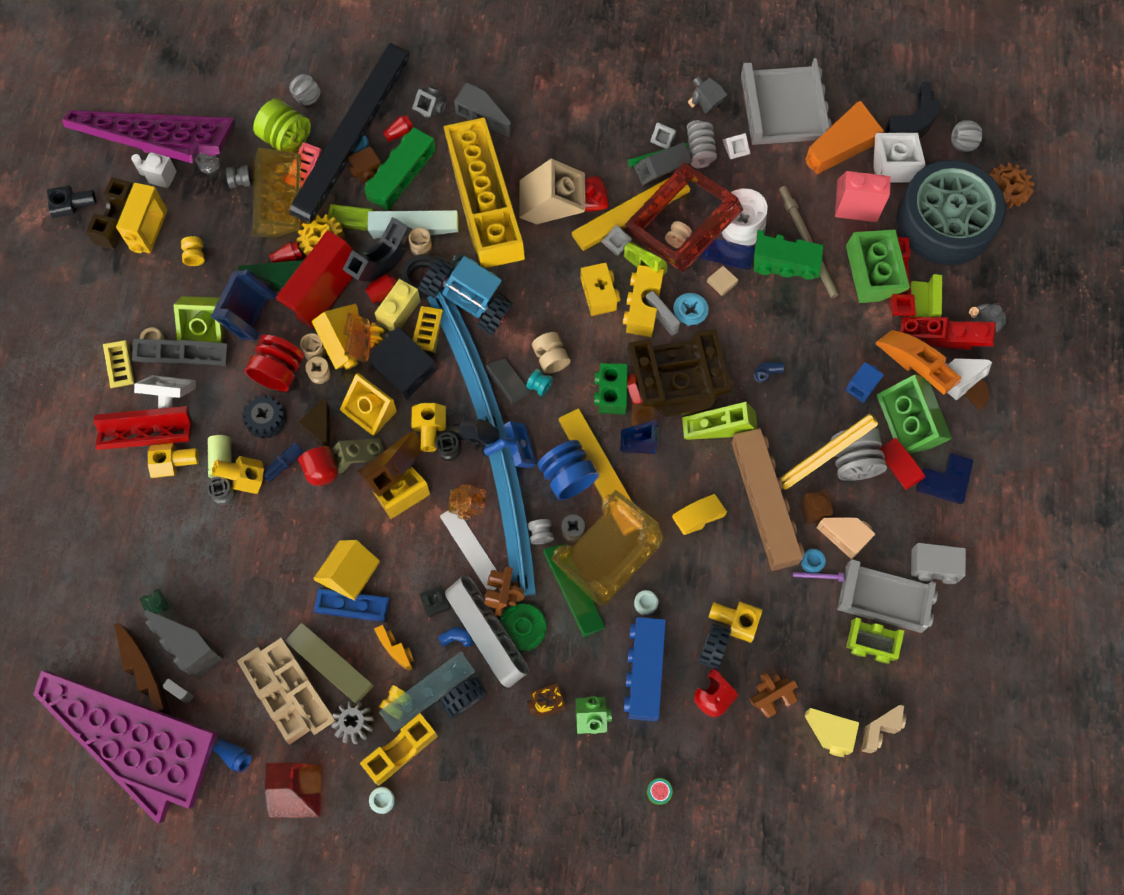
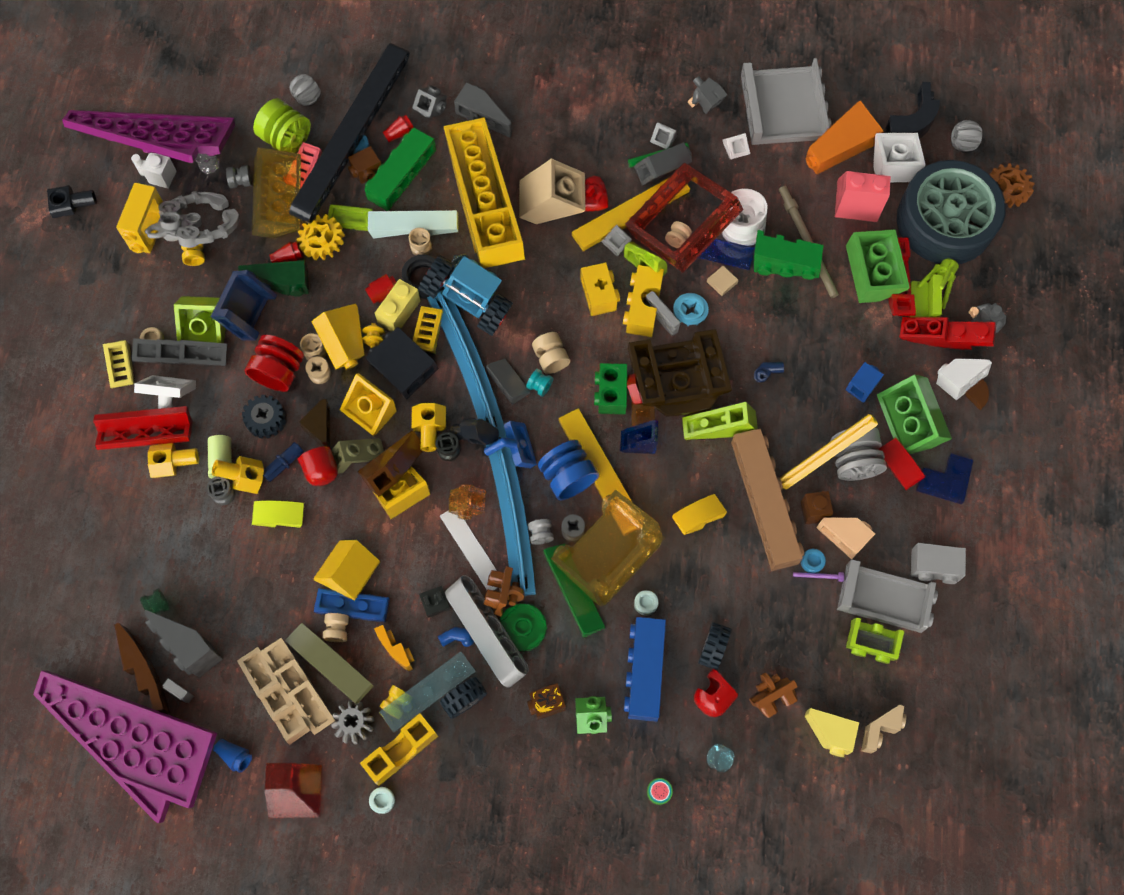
dark brown arch [86,177,133,250] -> none
red slope [276,230,354,330] -> none
black arch [342,217,412,282] -> none
clear orange slope [344,313,371,362] -> none
light grey piece [687,120,717,169] -> none
yellow piece [708,601,763,643] -> none
orange slope [876,330,962,395] -> none
none -> light grey piece [144,191,240,248]
none -> neon yellow slope [252,501,304,528]
none -> tan wheel [322,613,349,642]
none -> clear light blue wheel [707,744,734,772]
none -> lime plant [917,258,959,309]

